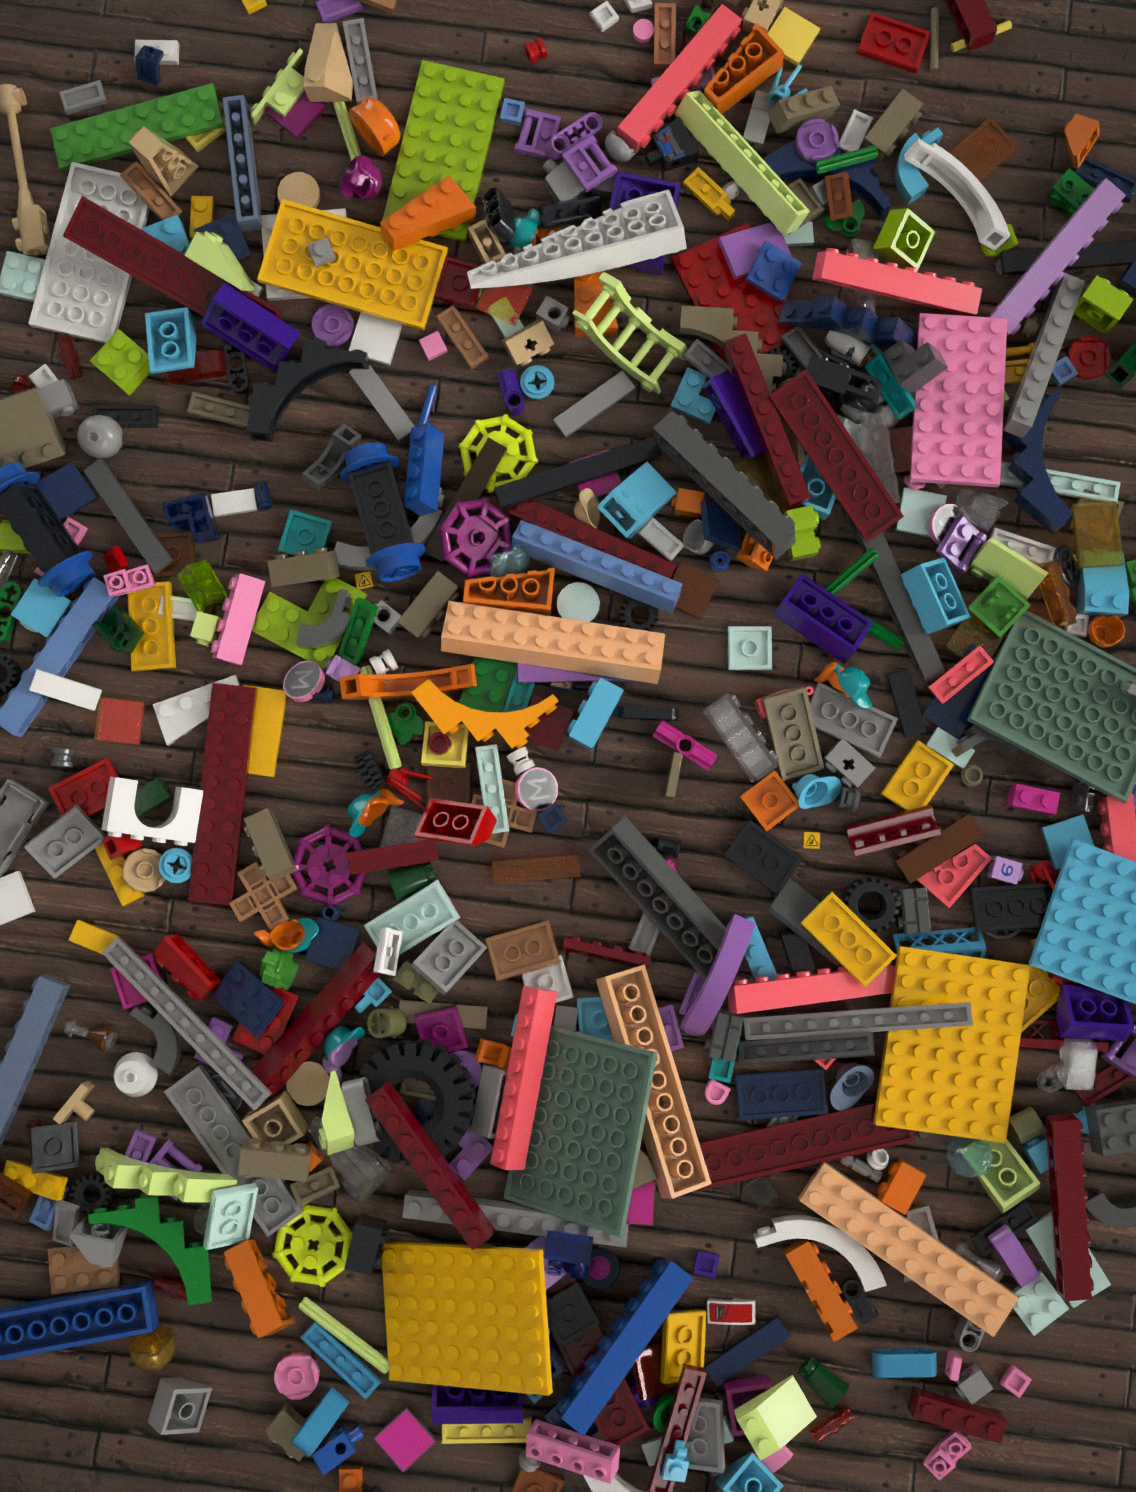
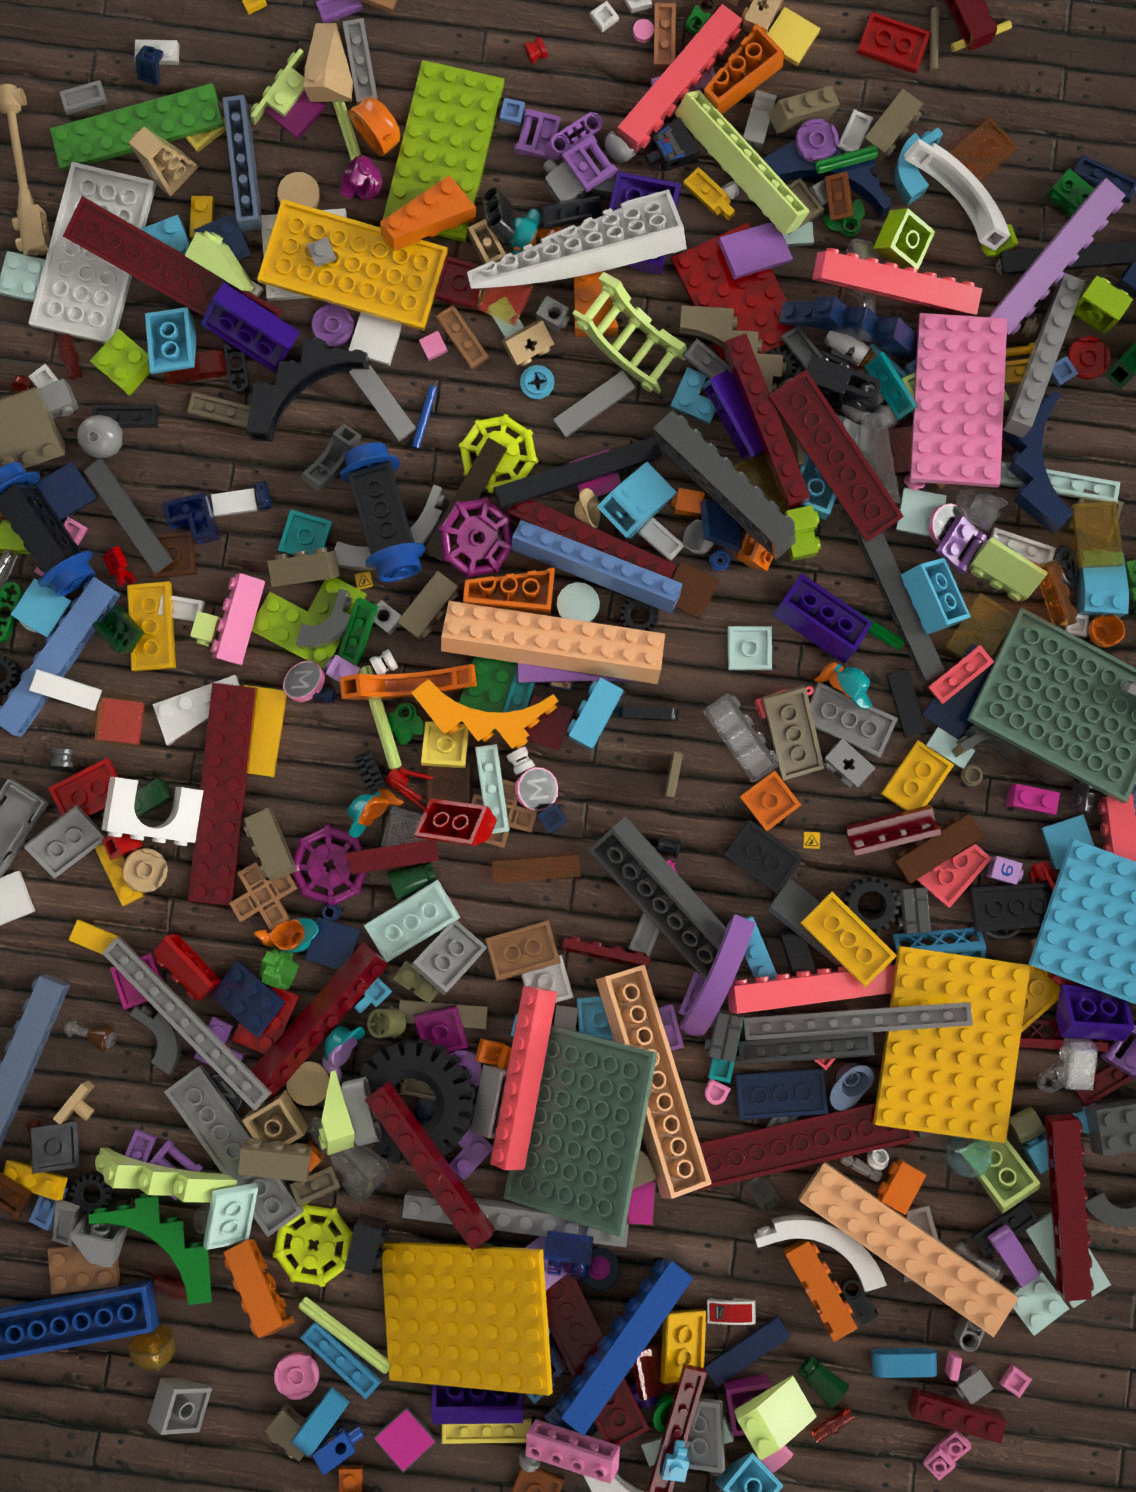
bright pink slope [103,564,156,597] -> none
white cone [113,1052,158,1097] -> none
medium nougat tile [120,161,182,221] -> none
medium azure gear [158,848,193,883] -> none
clear neon green bracket [177,560,228,611] -> none
white tile [373,928,403,976] -> none
blue brick [403,423,445,516] -> none
dark red tile [428,732,450,755] -> none
clear light blue dish [490,546,530,577] -> none
dark purple piece [496,369,525,416] -> none
black plate [546,1281,600,1347] -> none
dark pink piece [652,720,718,771] -> none
dark purple plate [693,1249,720,1278] -> none
blue plate [745,240,802,302] -> none
medium azure plant [768,64,808,106] -> none
medium azure piece [792,774,842,809] -> none
green axle [824,548,879,595] -> none
dark grey wheel [837,787,861,812] -> none
dark grey brick [883,339,948,394] -> none
bright green plate [967,575,1031,638] -> none
orange slope [1063,114,1100,169] -> none

